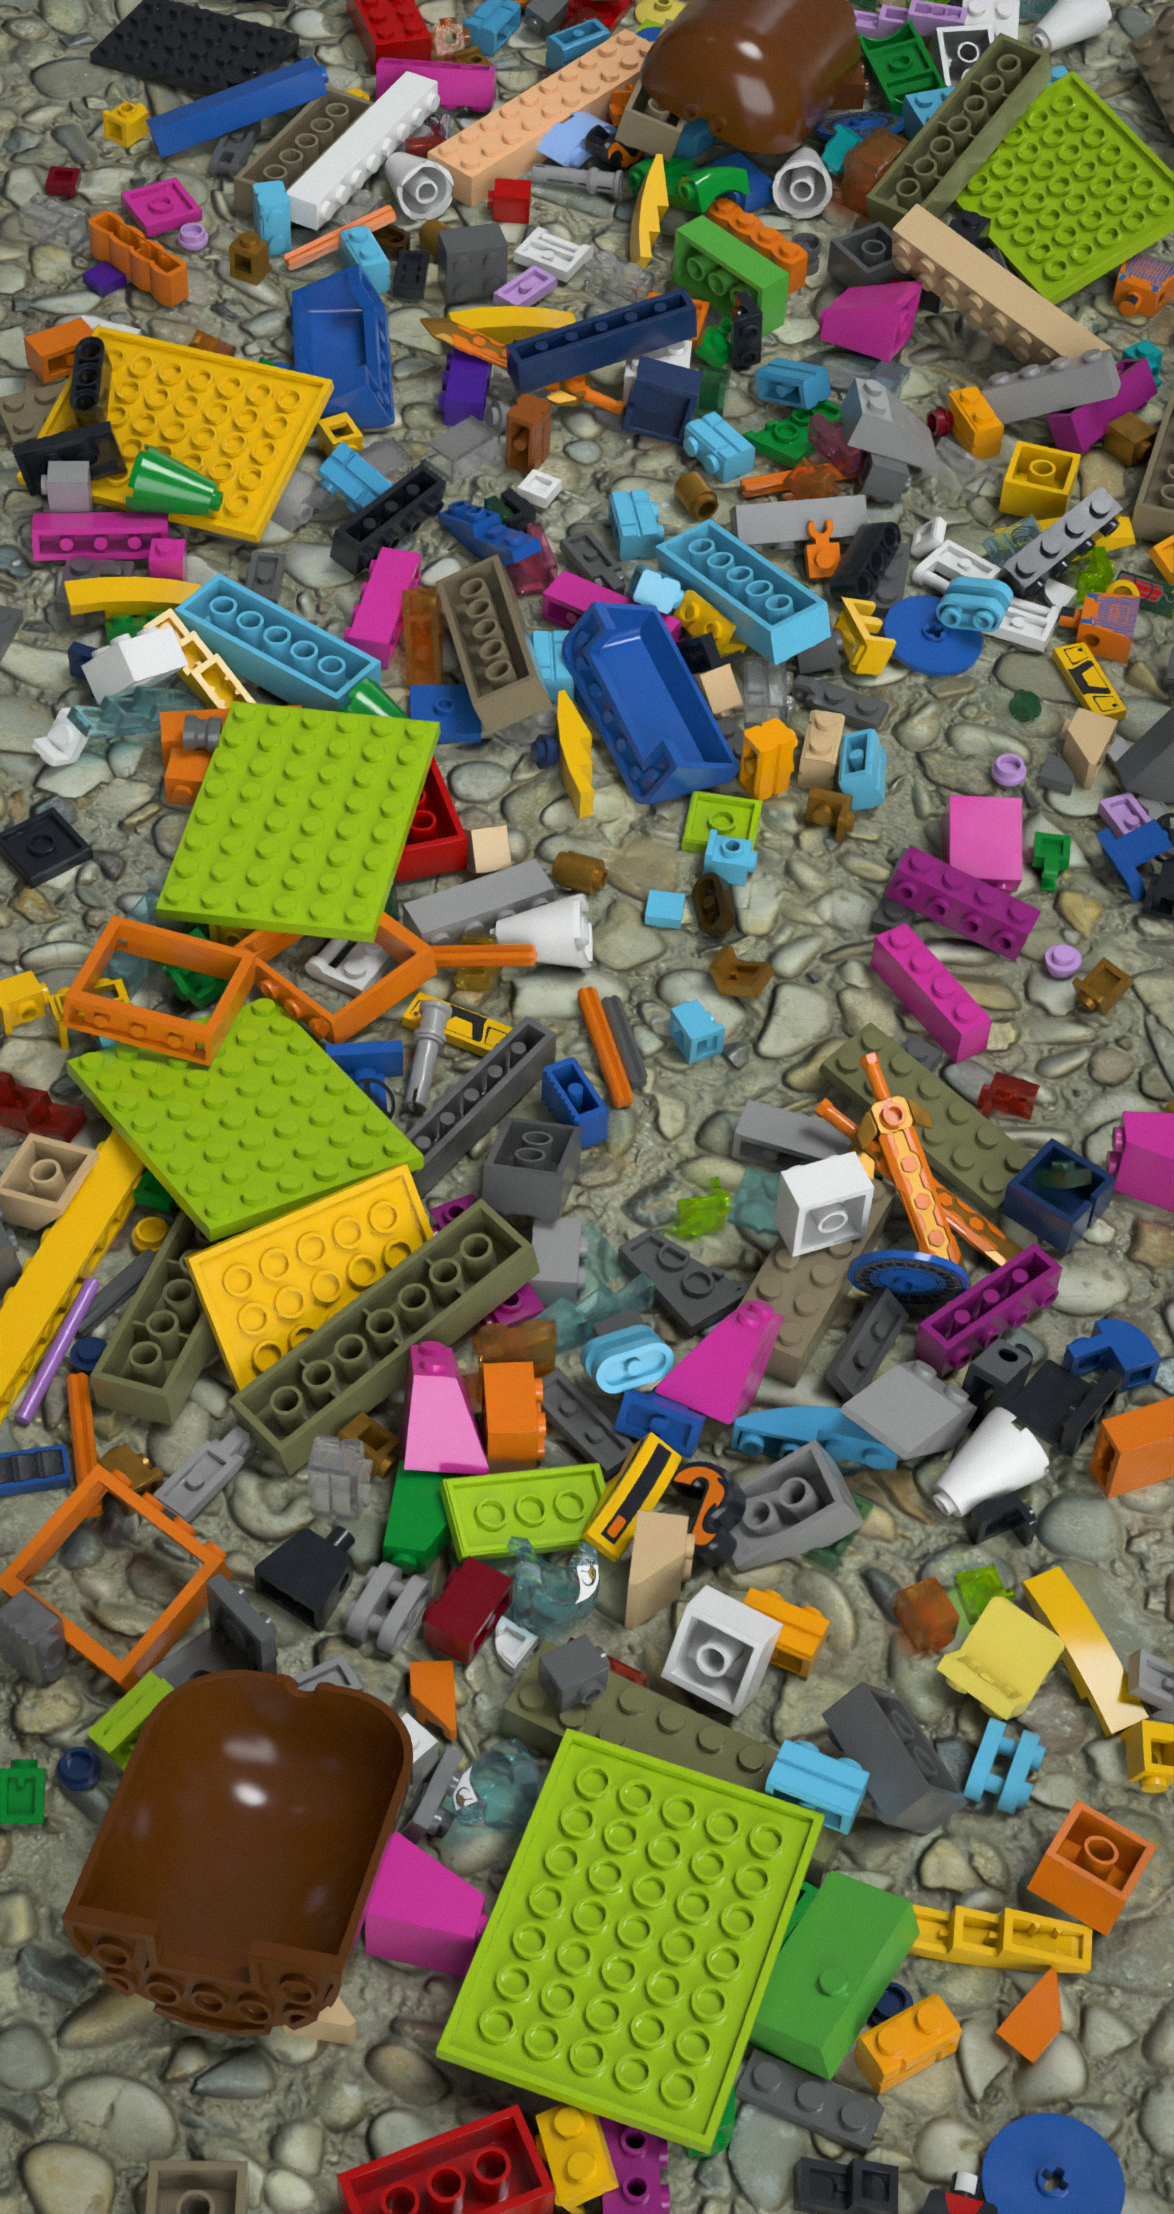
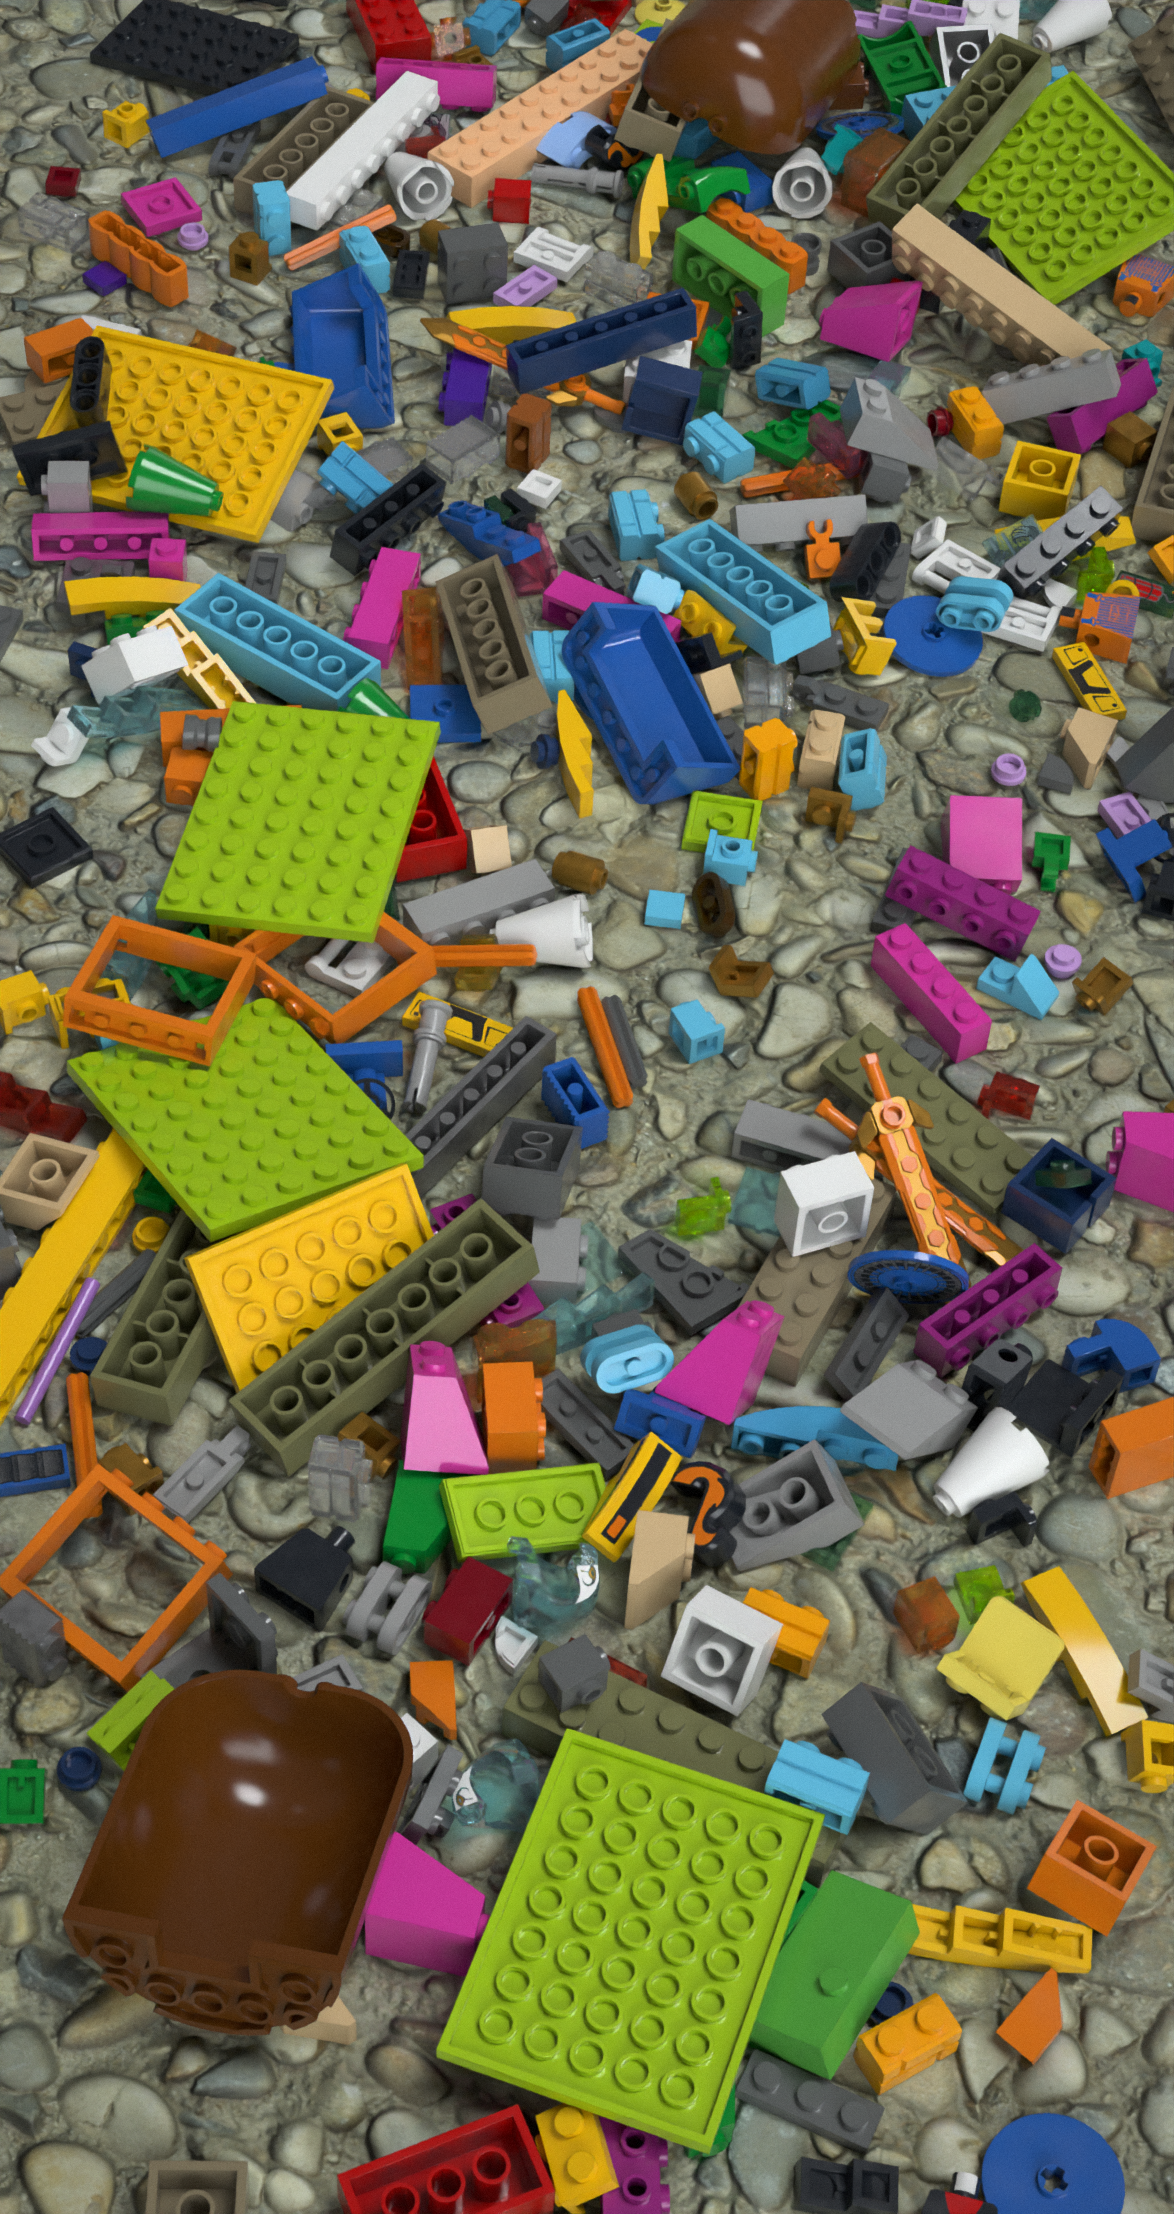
none -> medium azure slope [976,954,1059,1020]

